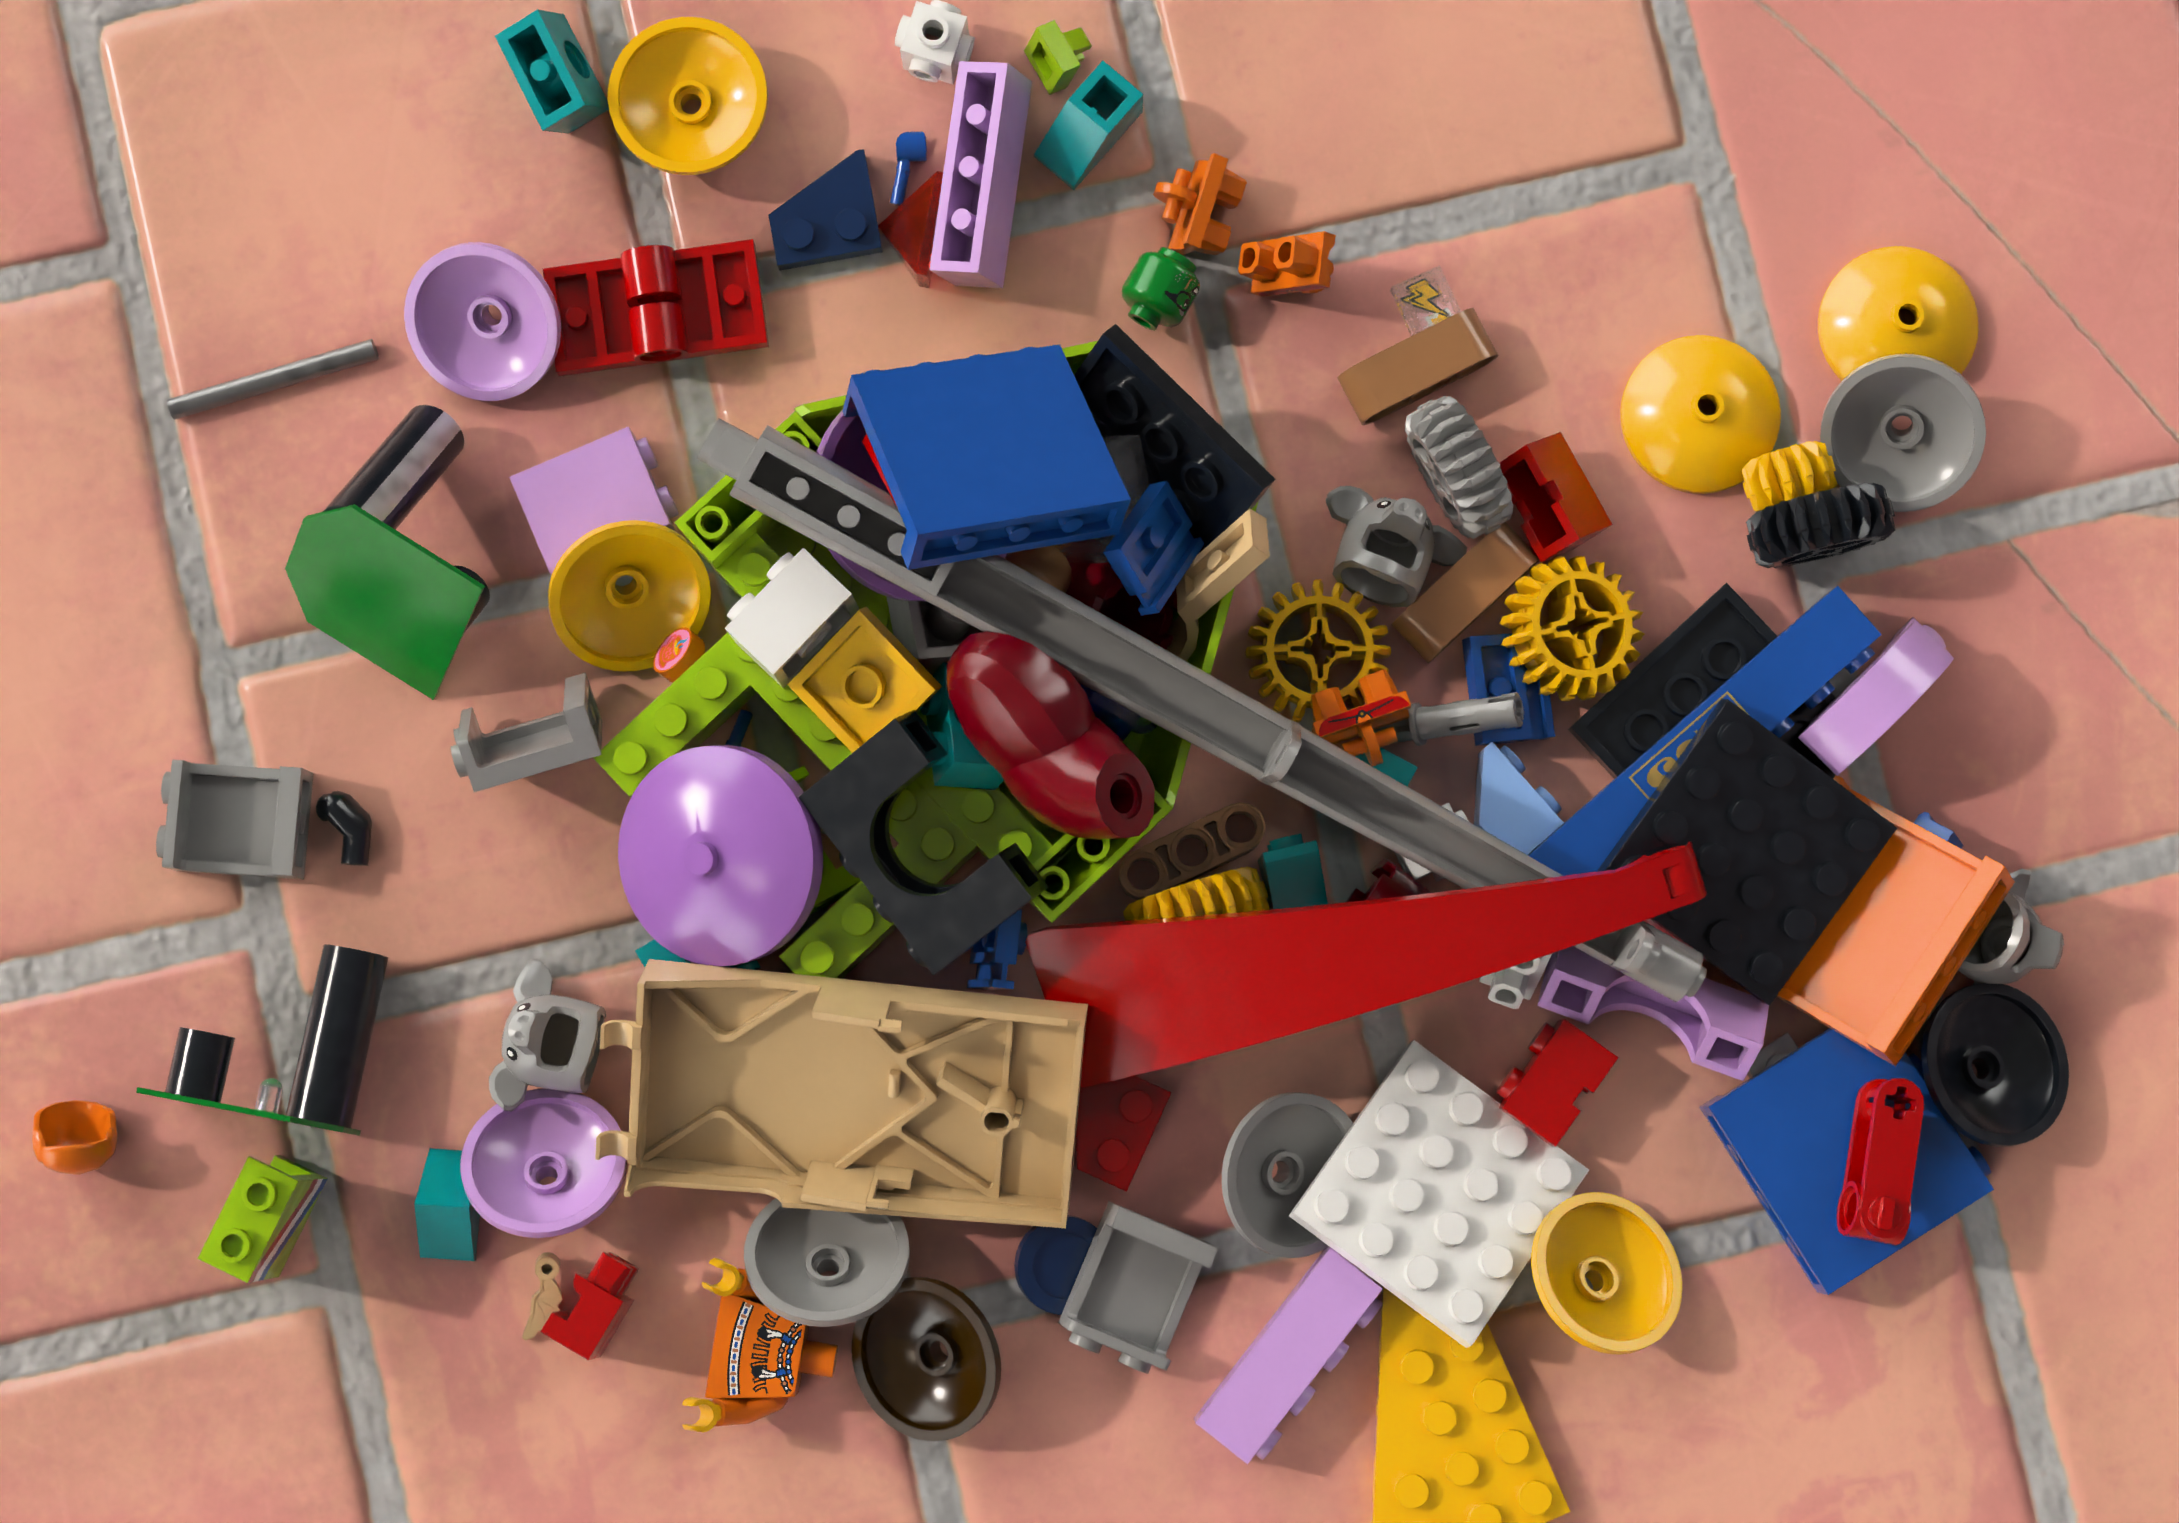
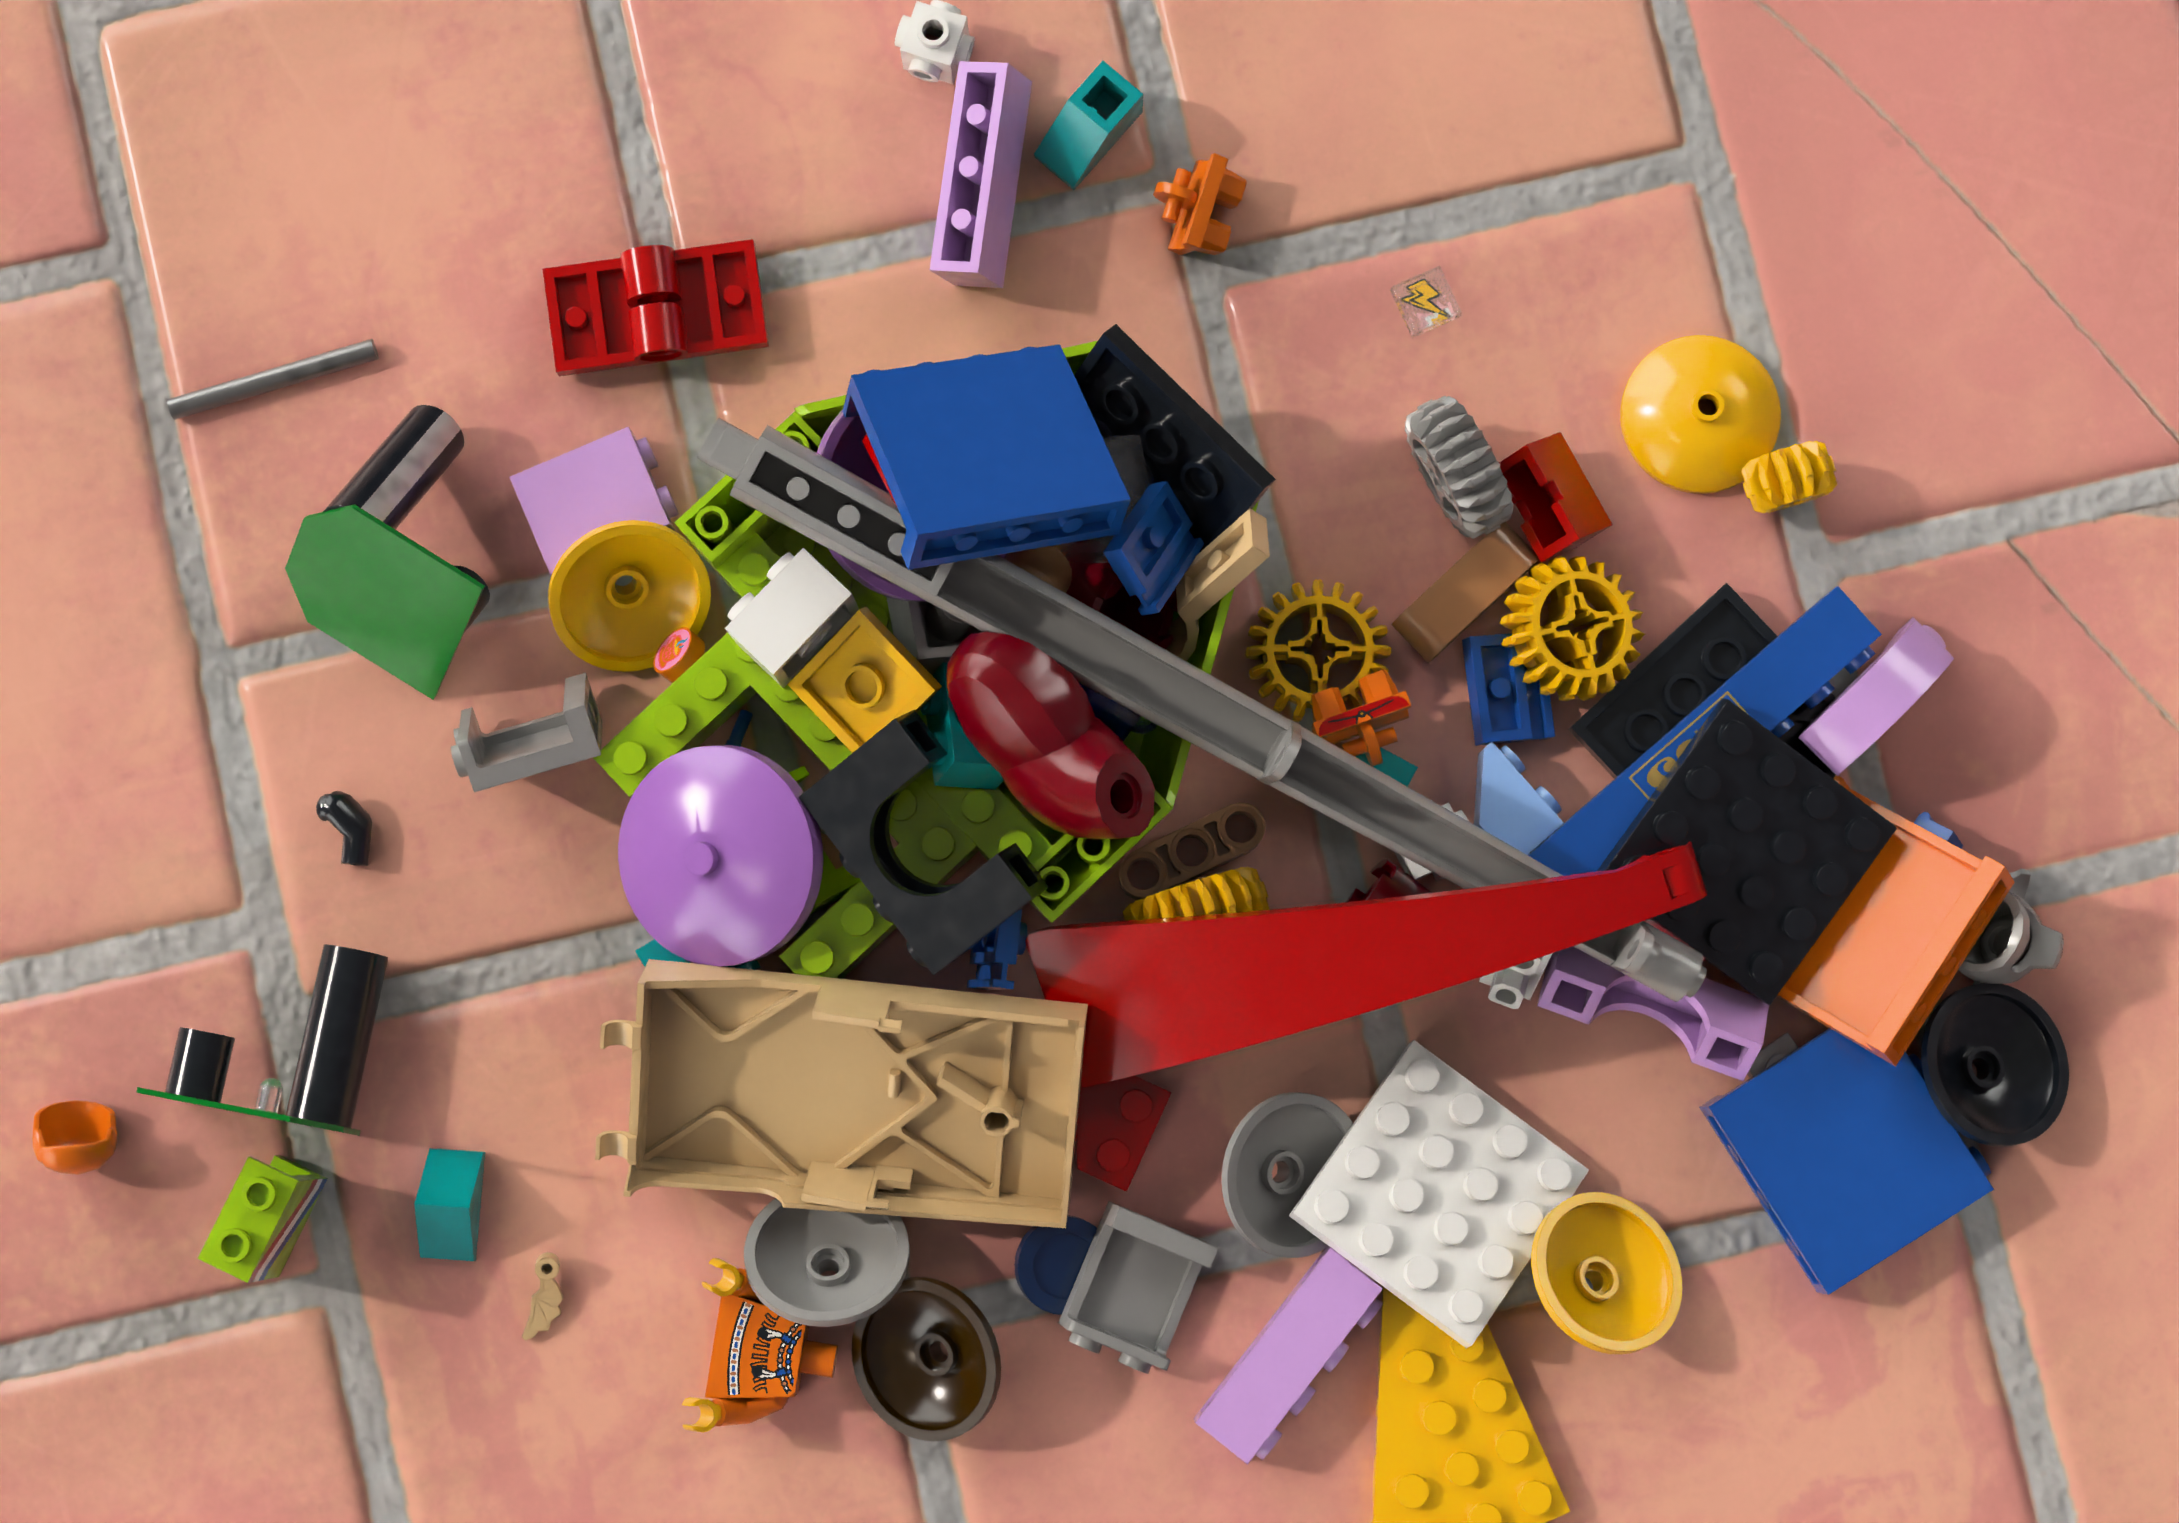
light grey panel [156,760,314,879] -> none
lavender dish [404,242,561,401] -> none
lavender dish [460,1088,627,1238] -> none
light grey piece [489,959,606,1112] -> none
teal brick [495,9,609,134] -> none
red hips [540,1252,639,1360] -> none
yellow dish [608,17,768,175] -> none
dark blue wing [768,149,883,271] -> none
clear red slope [878,171,943,288] -> none
blue hand [890,132,927,206] -> none
lime tile [1024,20,1092,95] -> none
green head [1122,247,1200,331] -> none
orange hips [1238,231,1336,297] -> none
teal slope [1258,834,1328,910] -> none
light grey piece [1326,486,1467,607] -> none
medium nougat beam [1337,308,1499,425] -> none
light grey axle [1374,692,1524,746] -> none
red brick [1496,1019,1619,1147] -> none
black gear [1746,483,1895,568] -> none
yellow dish [1818,246,1979,381] -> none
light grey dish [1820,354,1986,512] -> none
red piece [1836,1078,1924,1245] -> none

